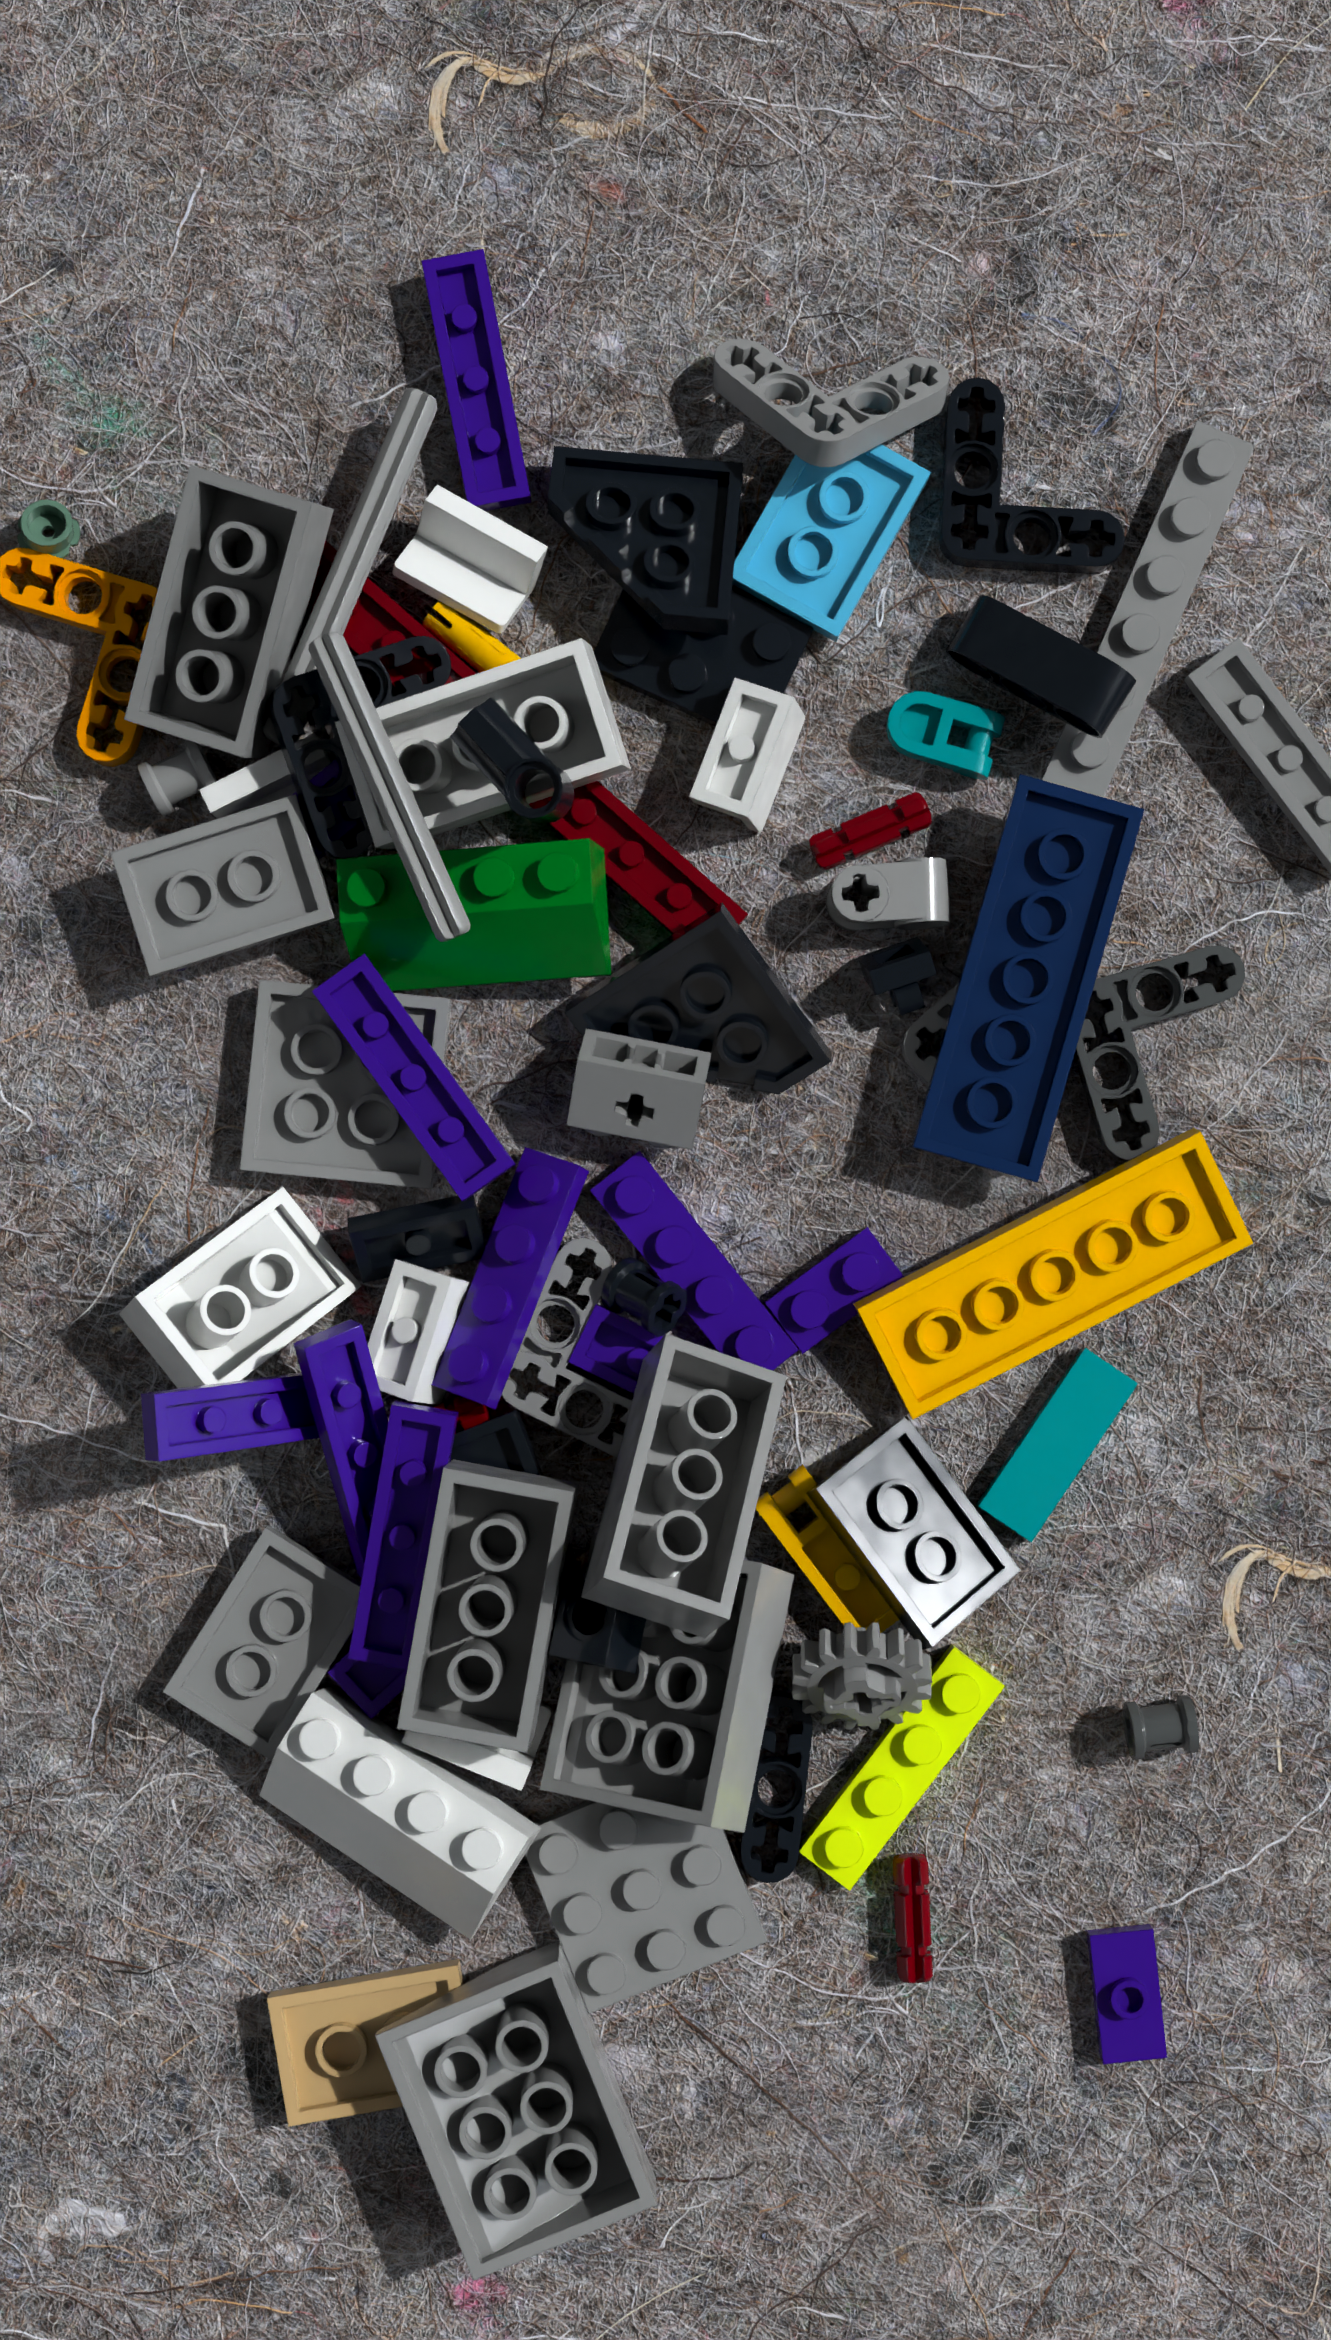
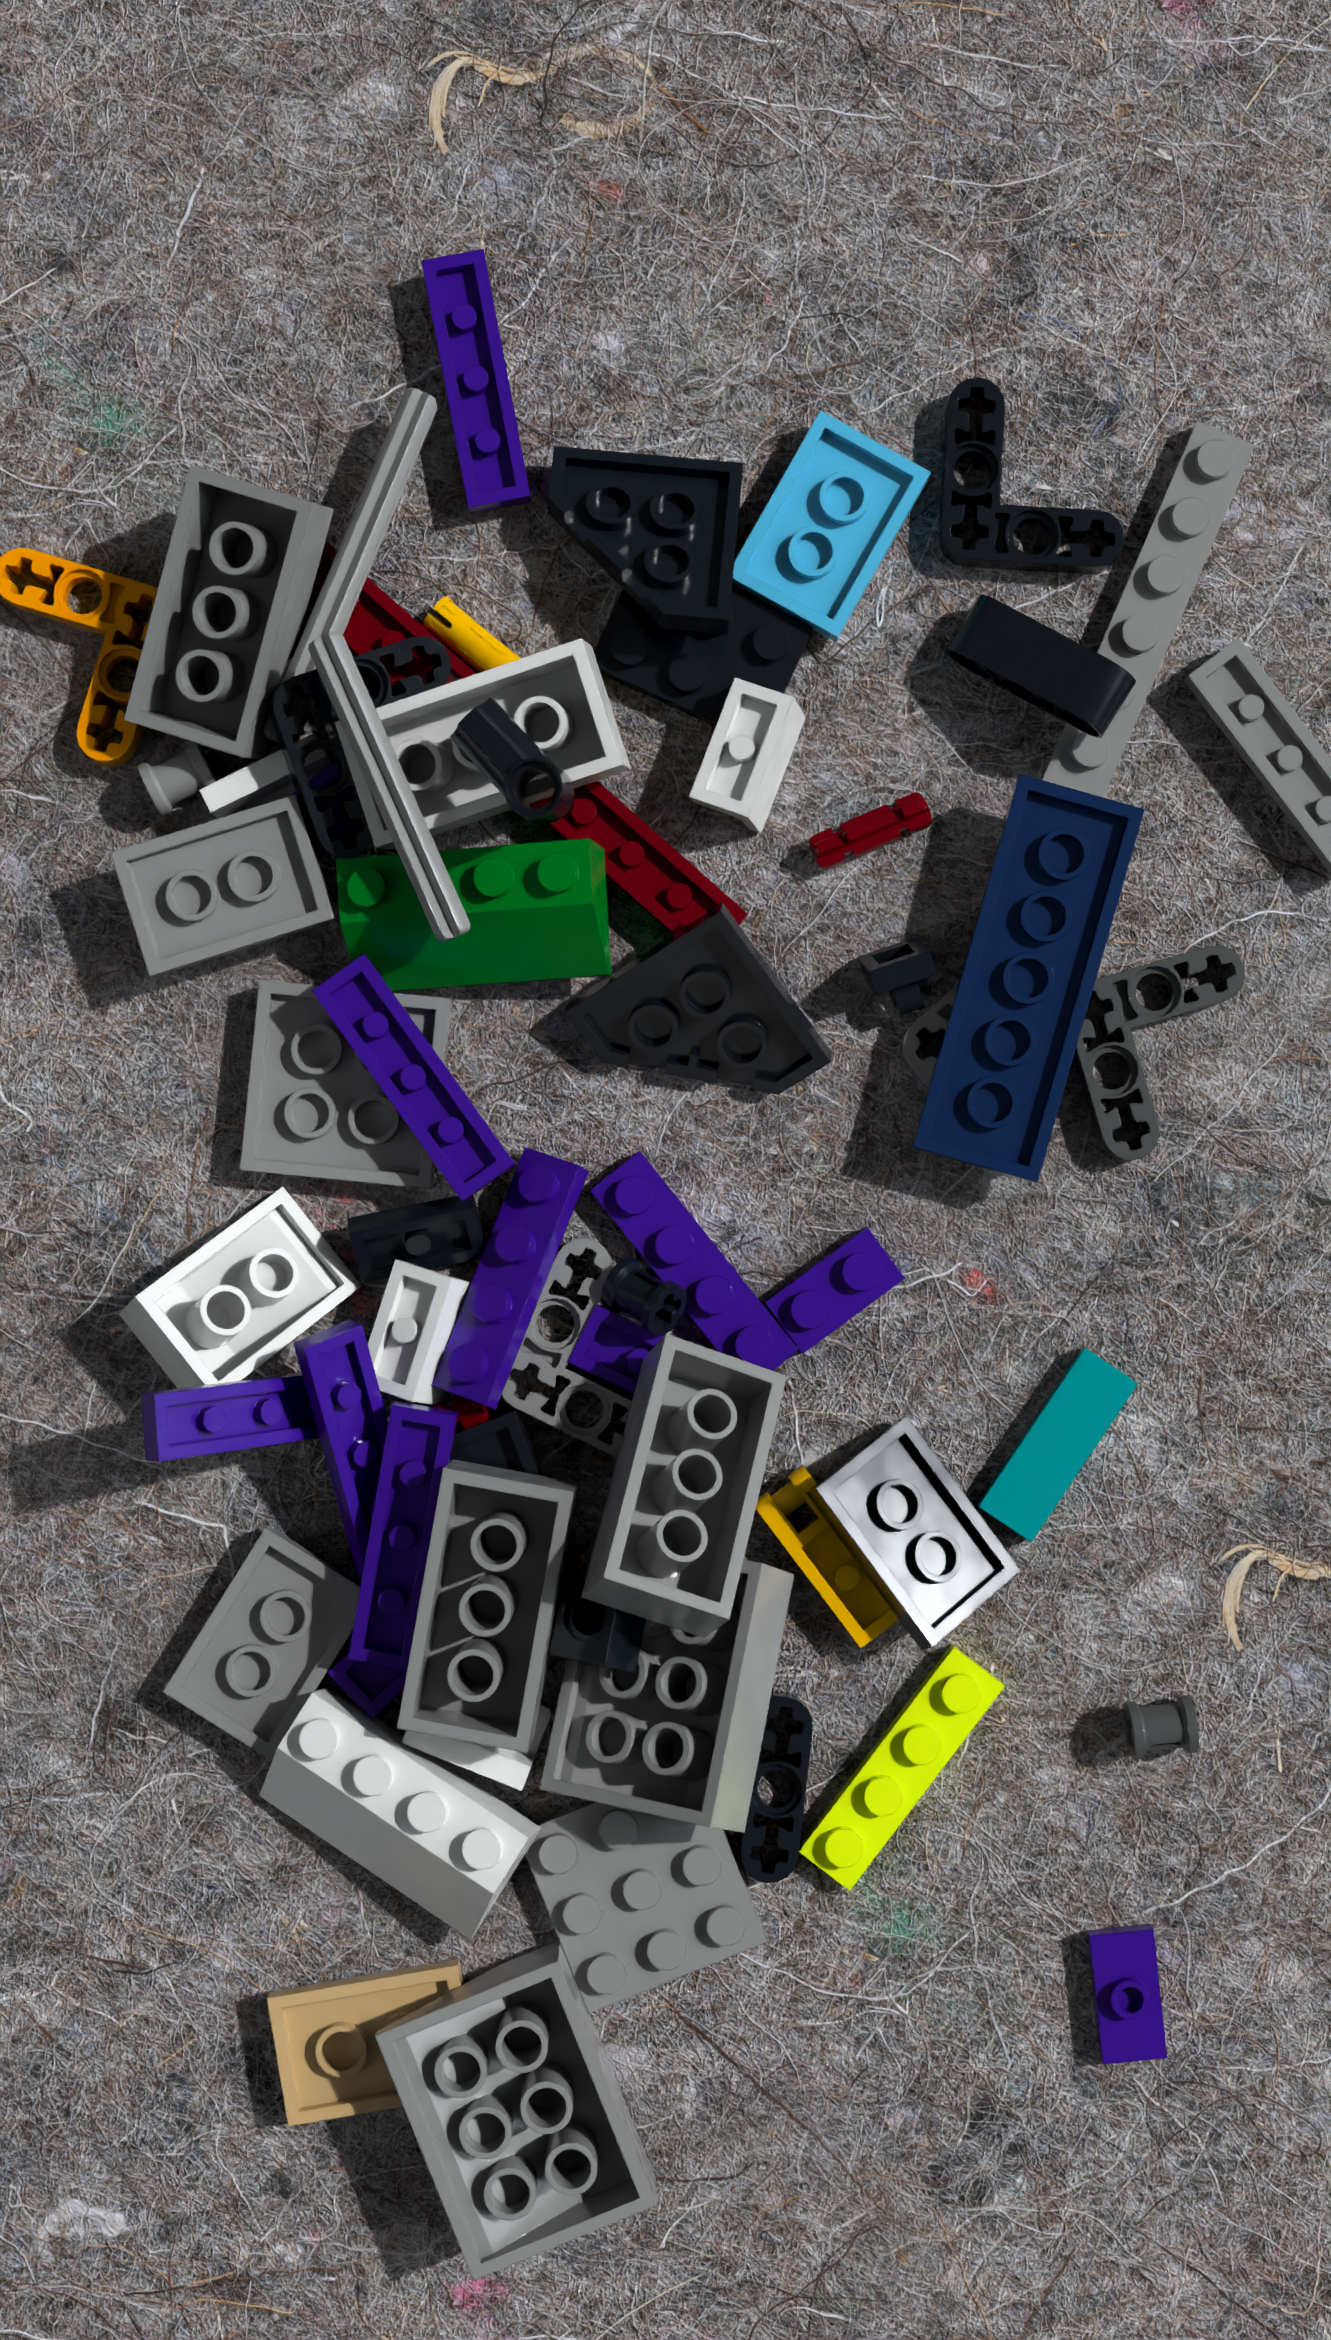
sand green plate [17,499,81,559] -> none
white panel [392,485,548,633] -> none
light grey brick [567,1028,711,1150] -> none
light grey beam [712,339,950,467] -> none
light grey gear [792,1622,932,1730] -> none
light grey piece [825,857,951,931] -> none
yellow plate [853,1127,1253,1419] -> none
teal plate [886,691,1005,780] -> none
dark red axle [893,1853,933,1983] -> none

